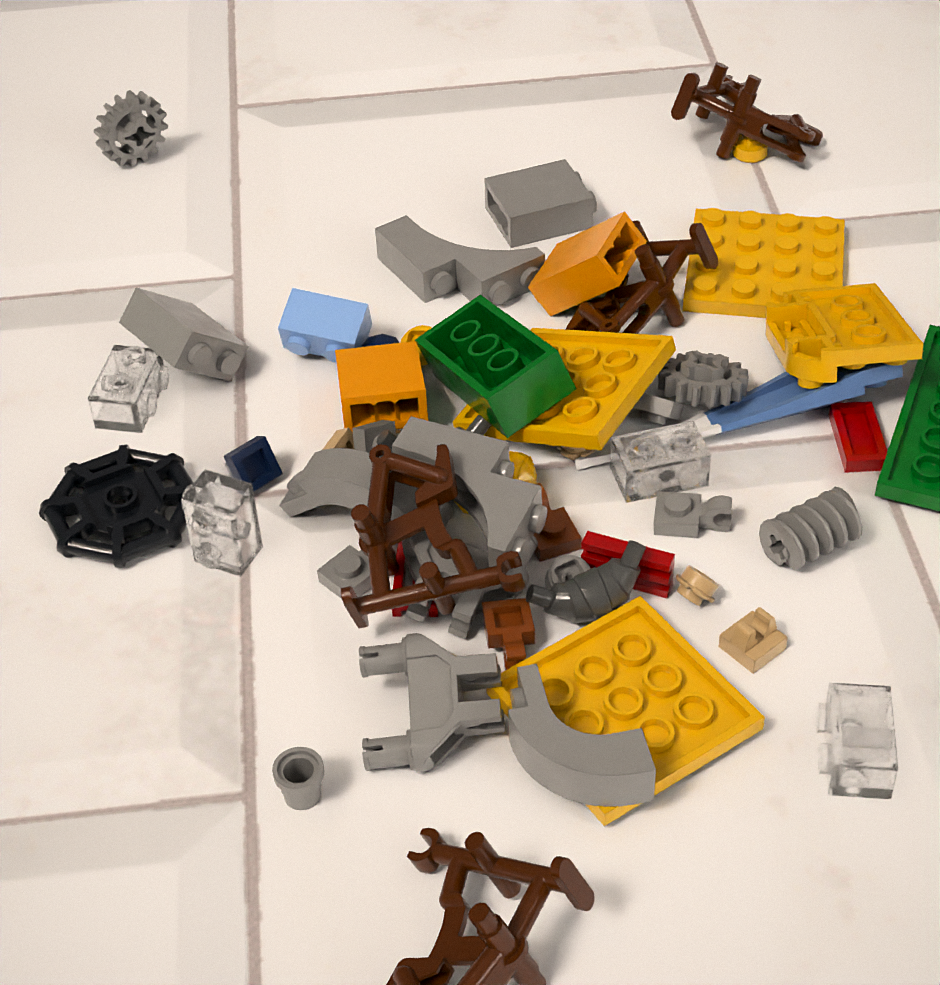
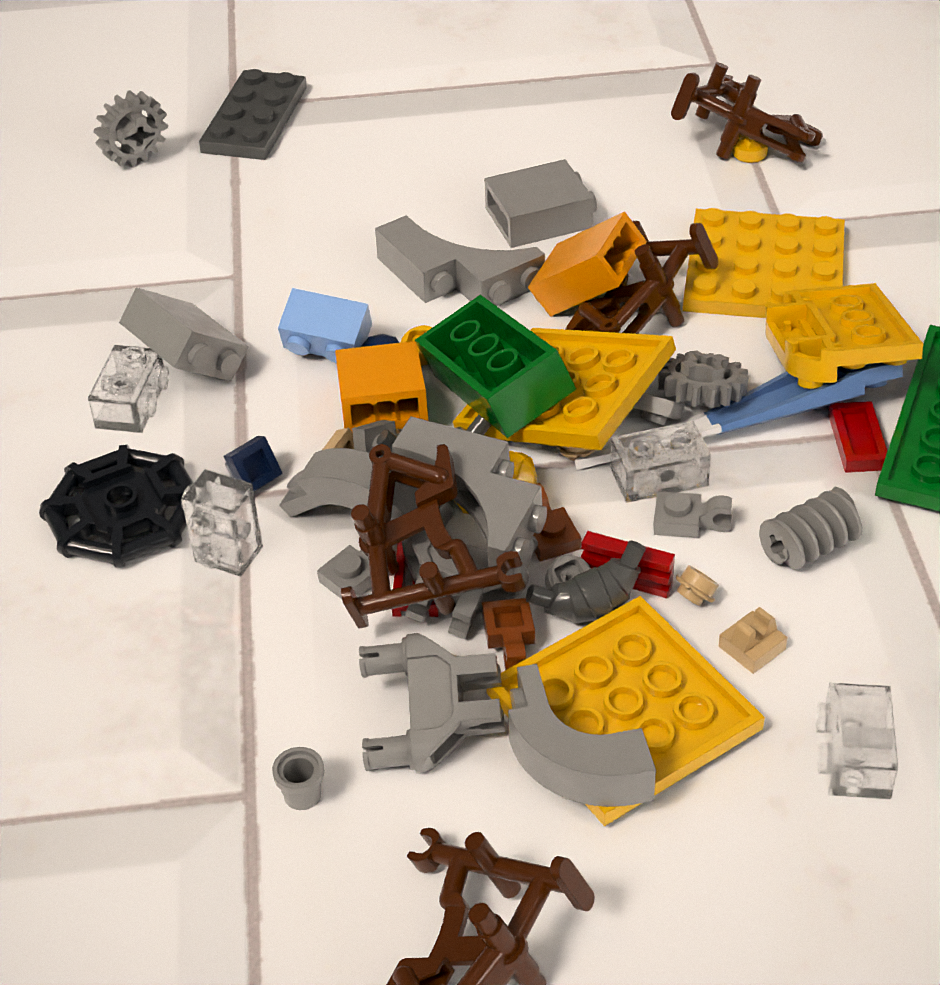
none -> dark grey plate [199,69,307,160]

